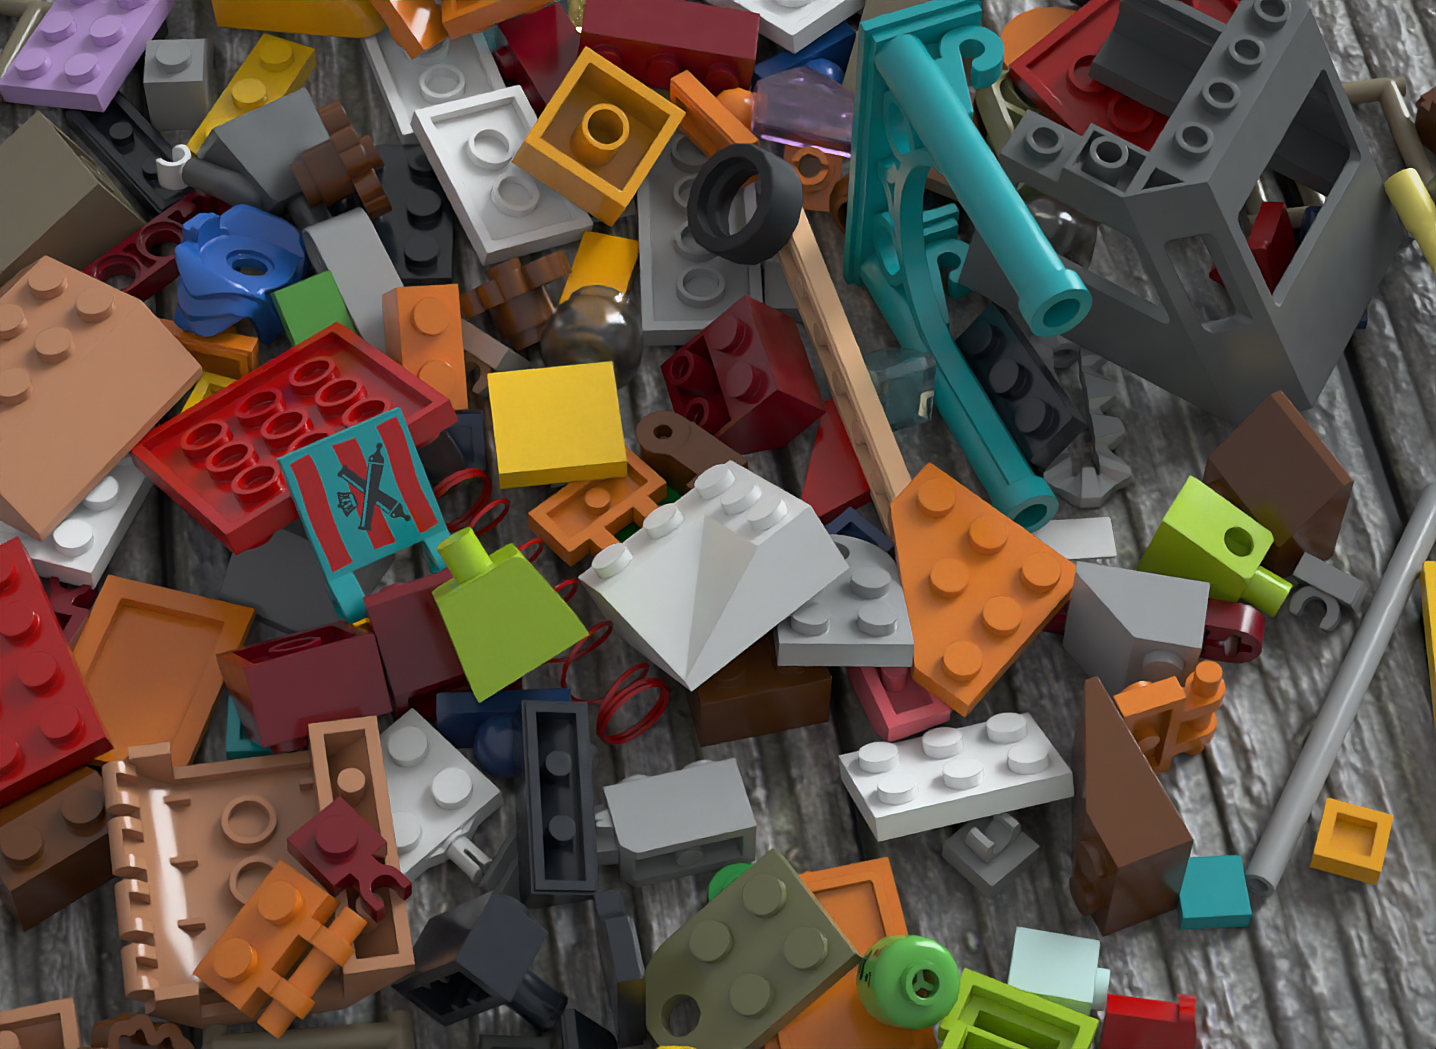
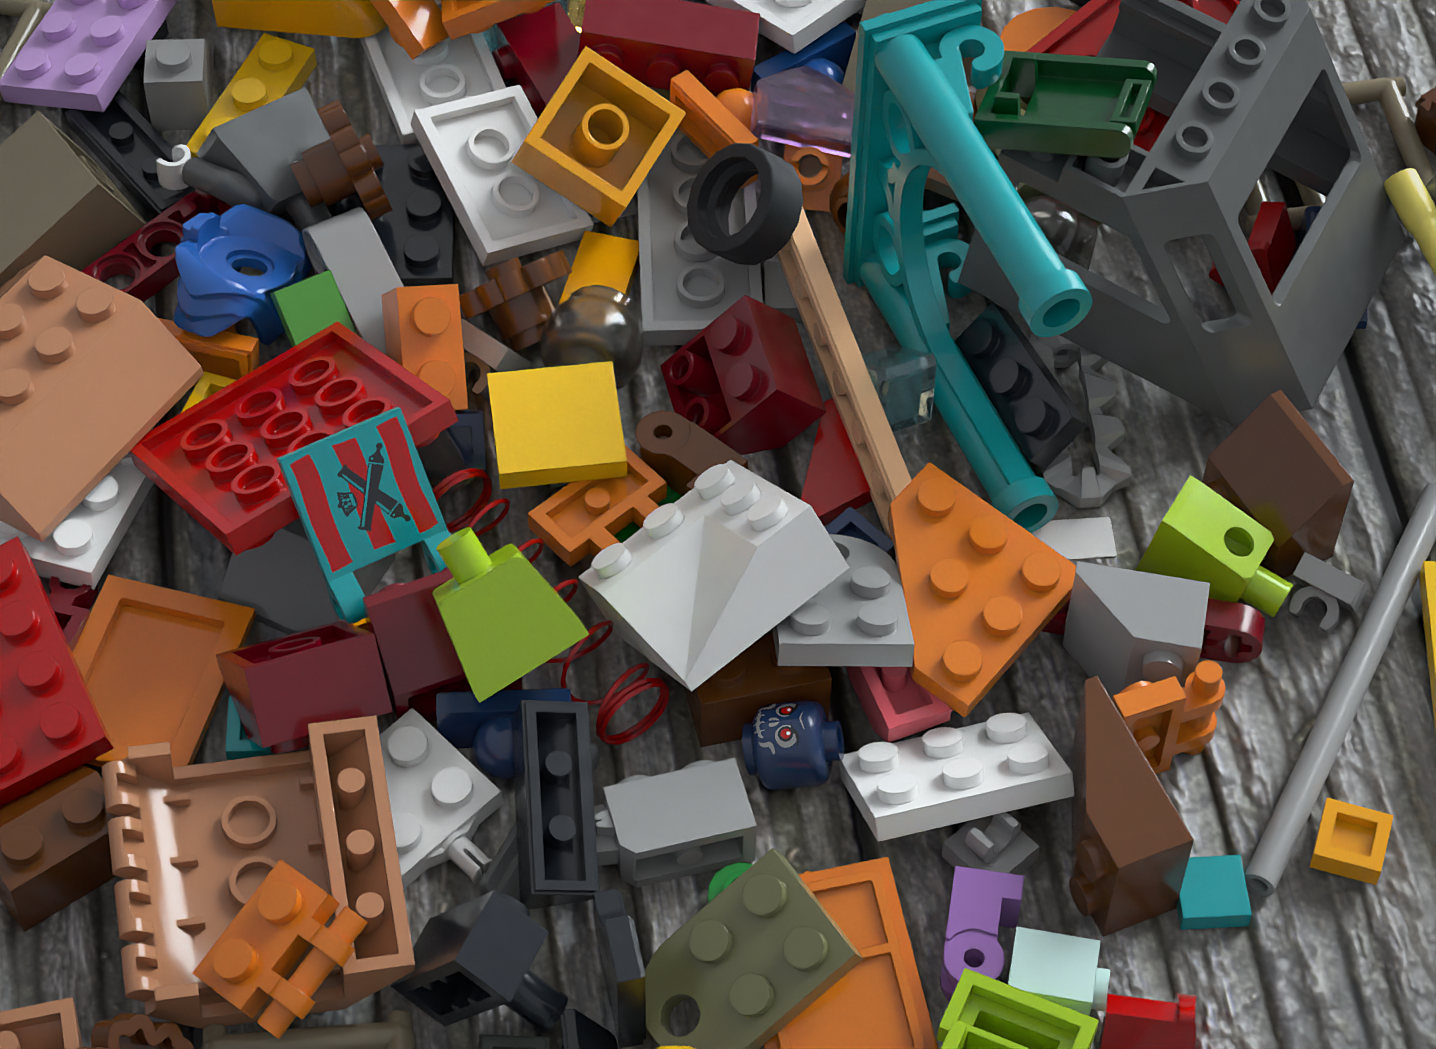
dark red plate [287,796,412,923] -> none
bright green head [856,934,961,1030] -> none
none -> dark blue head [742,700,844,790]
none -> medium lavender leg [940,866,1024,1002]
none -> dark green container [974,50,1157,158]

